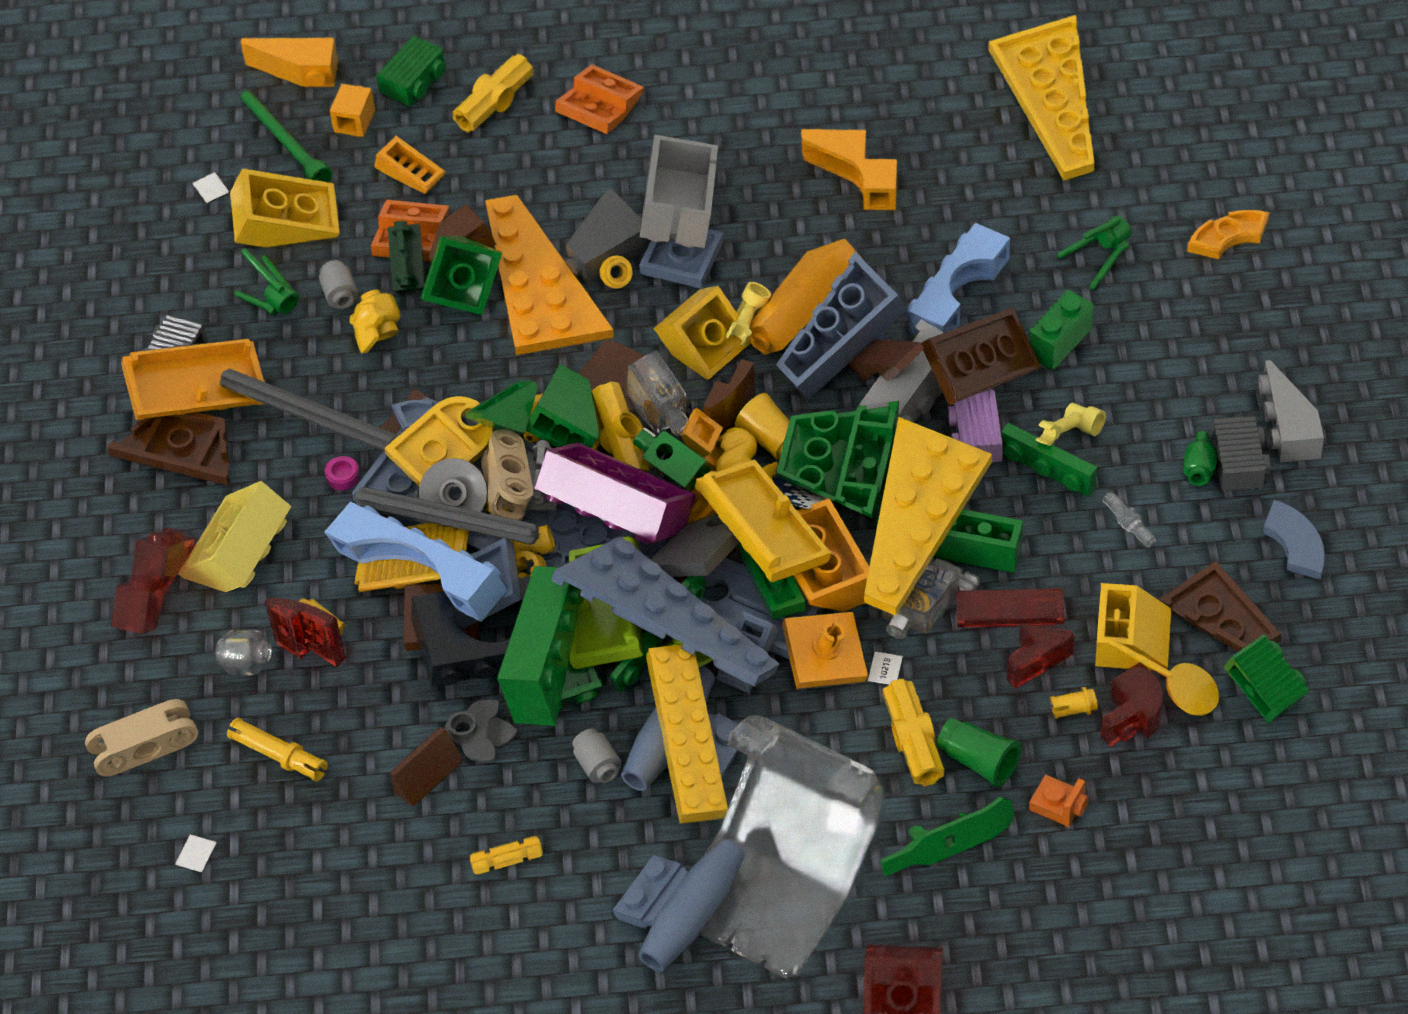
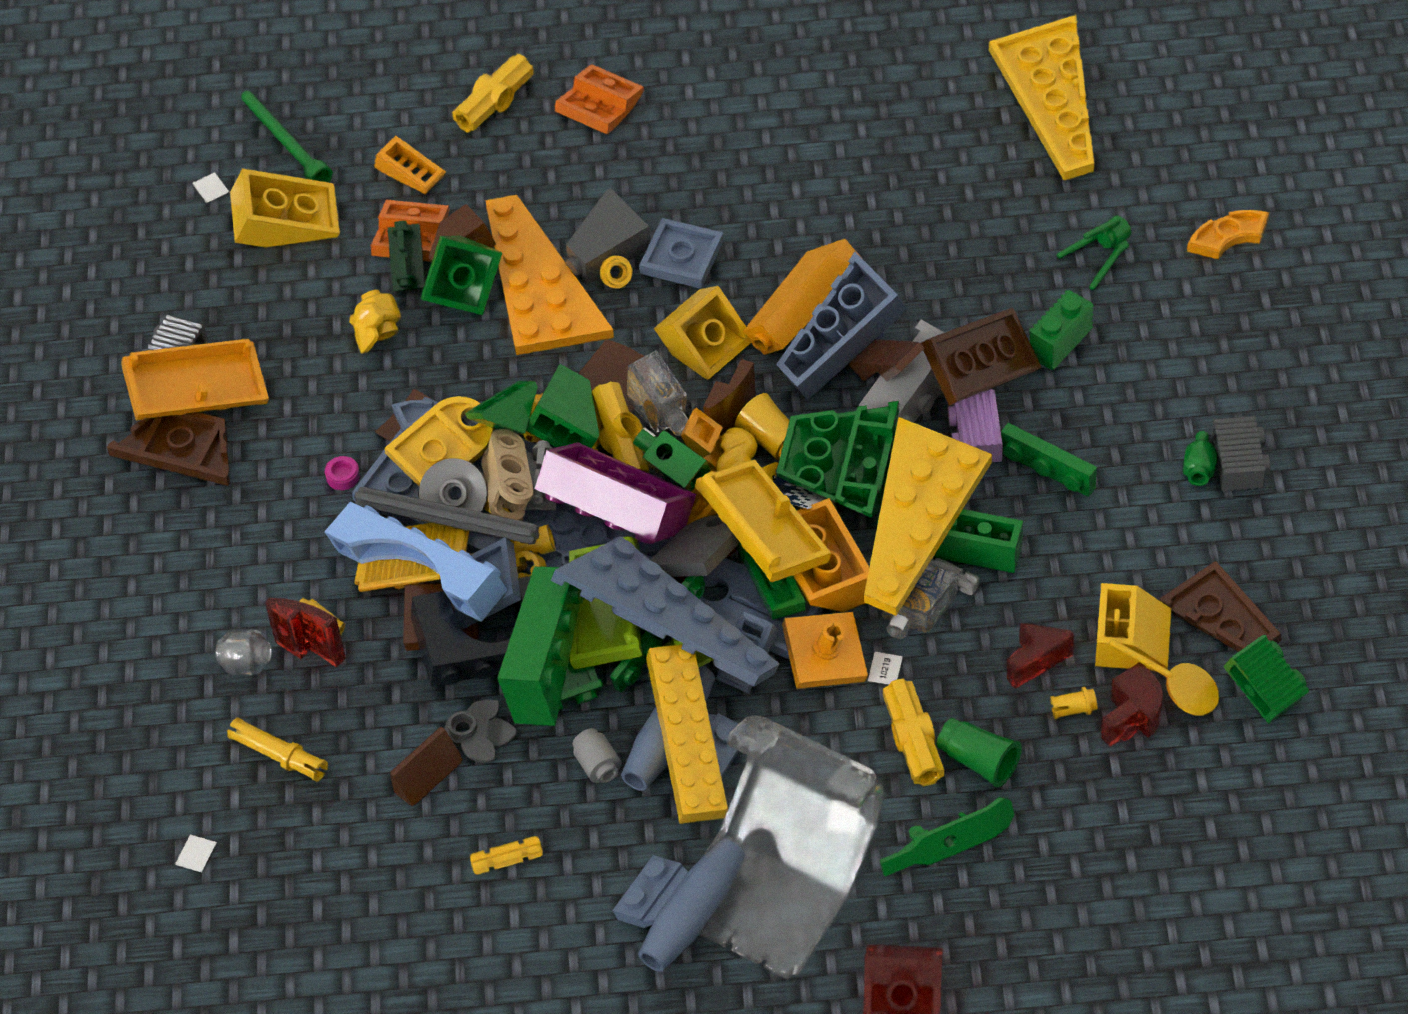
tan piece [85,699,198,776] -> none
clear red arch [111,528,195,634] -> none
light yellow slope [178,481,292,592] -> none
dark grey axle [220,369,398,452] -> none
green plant [234,248,299,316] -> none
light orange slope [241,38,338,87] -> none
light grey brick [319,260,359,309] -> none
light orange brick [330,84,375,137] -> none
green brick [376,35,446,107] -> none
light grey piece [639,135,718,248] -> none
light yellow brick [726,282,771,346] -> none
light orange arch [801,129,897,210] -> none
light blue arch [906,223,1010,336] -> none
clear red tile [956,588,1065,627] -> none
orange bracket [1029,774,1089,827] -> none
light yellow brick [1036,402,1106,446] -> none
clear bar [1103,491,1156,548] -> none
light grey slope [1258,360,1324,462] -> none
sand blue tile [1263,500,1325,580] -> none

